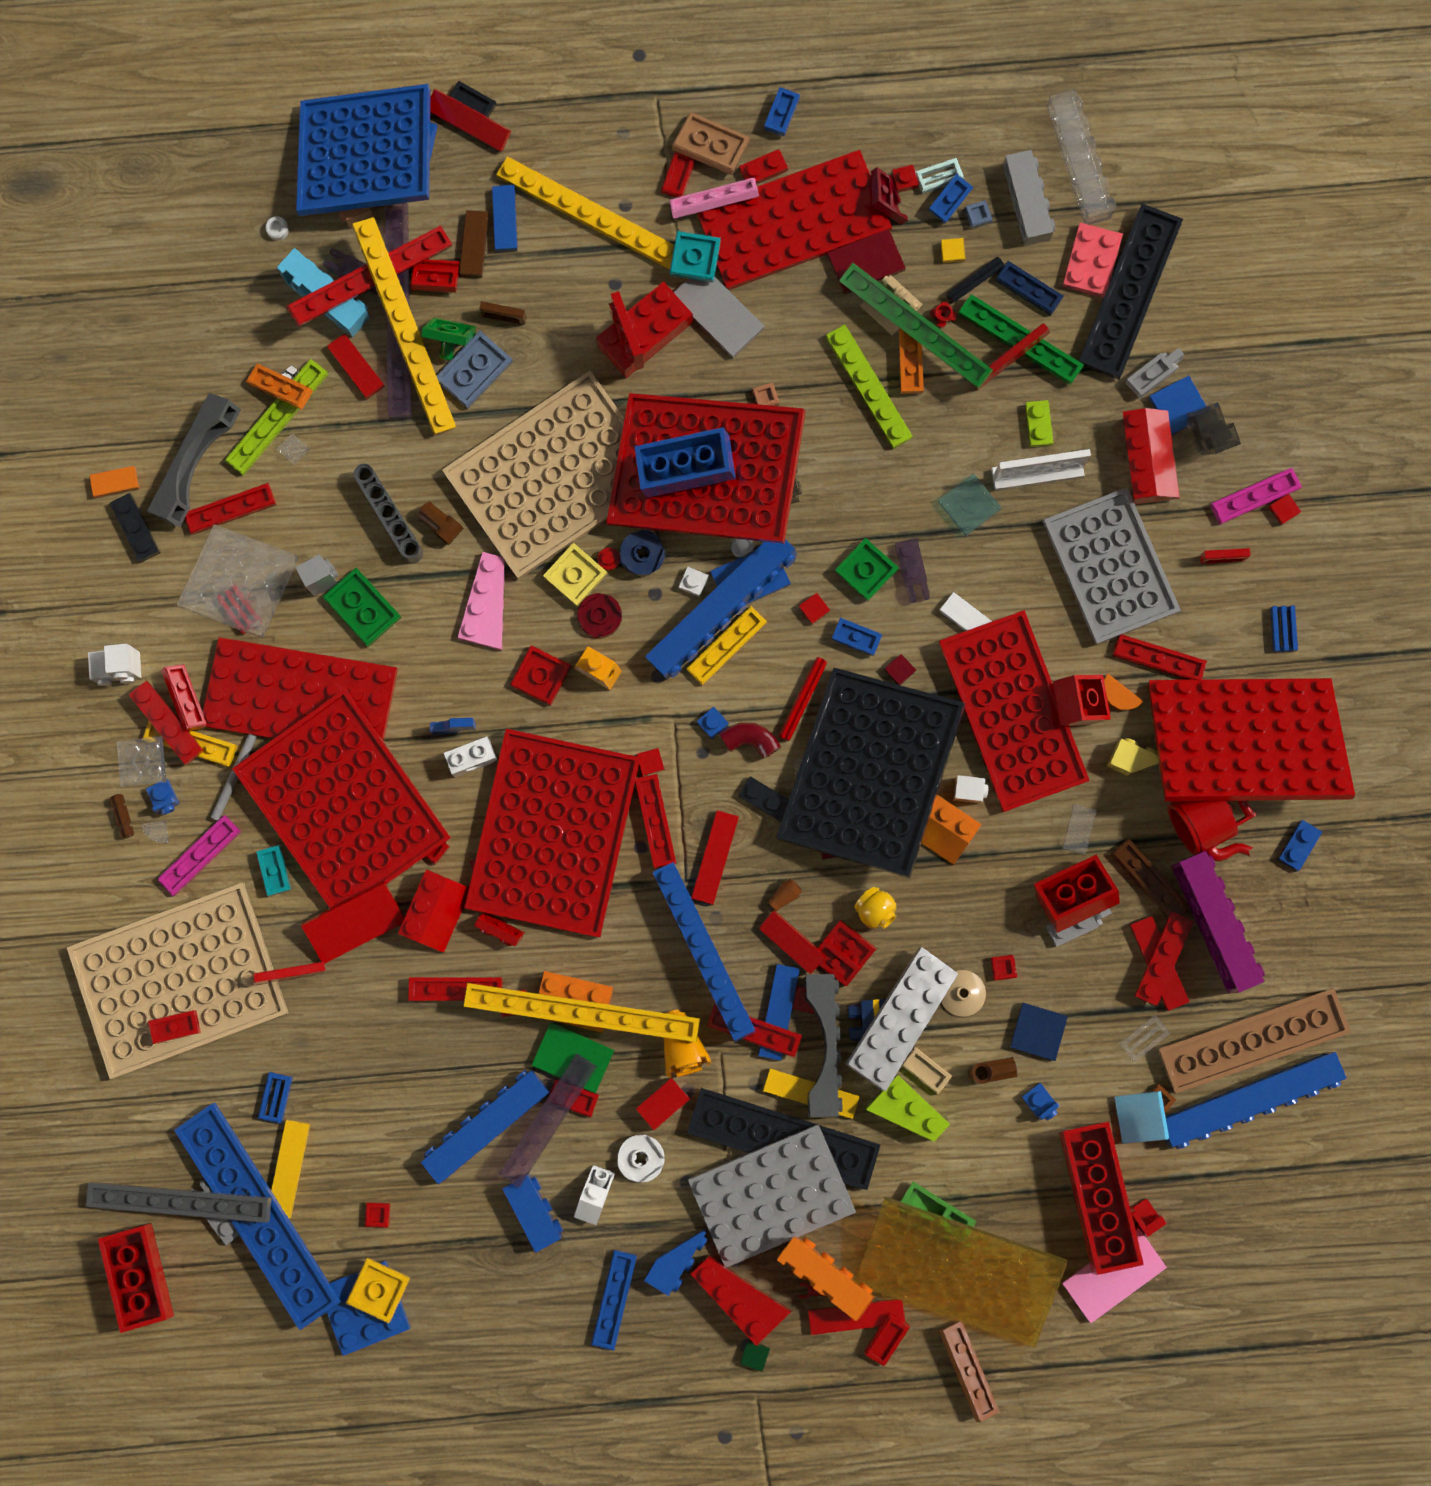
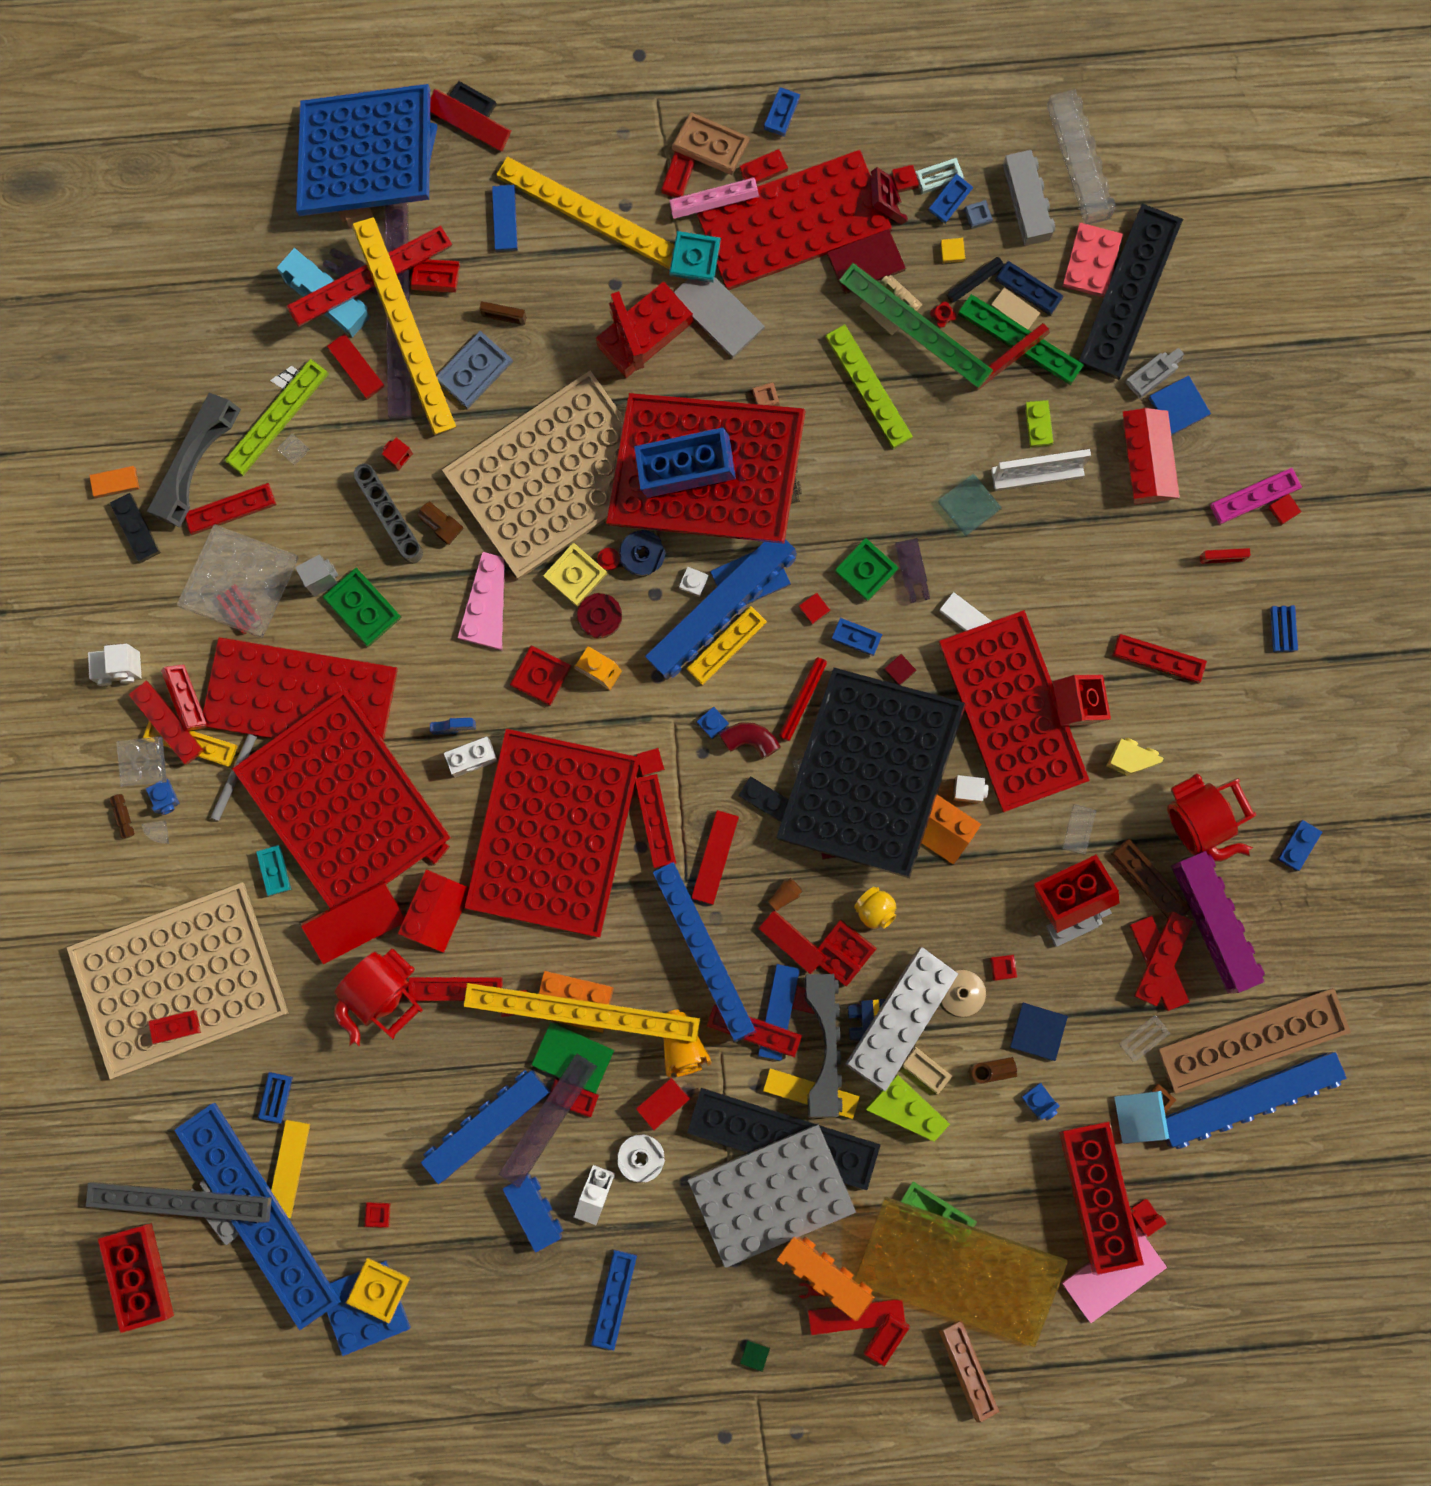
dark pink tile [157,815,242,896] -> none
orange tile [246,363,313,410] -> none
red tile [252,962,326,985] -> none
white tile [265,217,289,240] -> none
green tile [422,317,477,360] -> none
reddish brown tile [460,210,489,278] -> none
red plate [474,912,525,947] -> none
blue slope [644,1230,707,1296] -> none
red wedge [691,1255,791,1346] -> none
light grey piece [731,539,754,558] -> none
orange plate [898,328,924,394] -> none
light grey plate [1043,487,1181,645] -> none
orange tile [1104,673,1144,710] -> none
red plate [1148,678,1355,802] -> none
clear smoke brick [1186,402,1241,455] -> none
none -> red piece [334,949,423,1047]
none -> red plate [382,437,413,471]
none -> tan tile [991,288,1040,330]

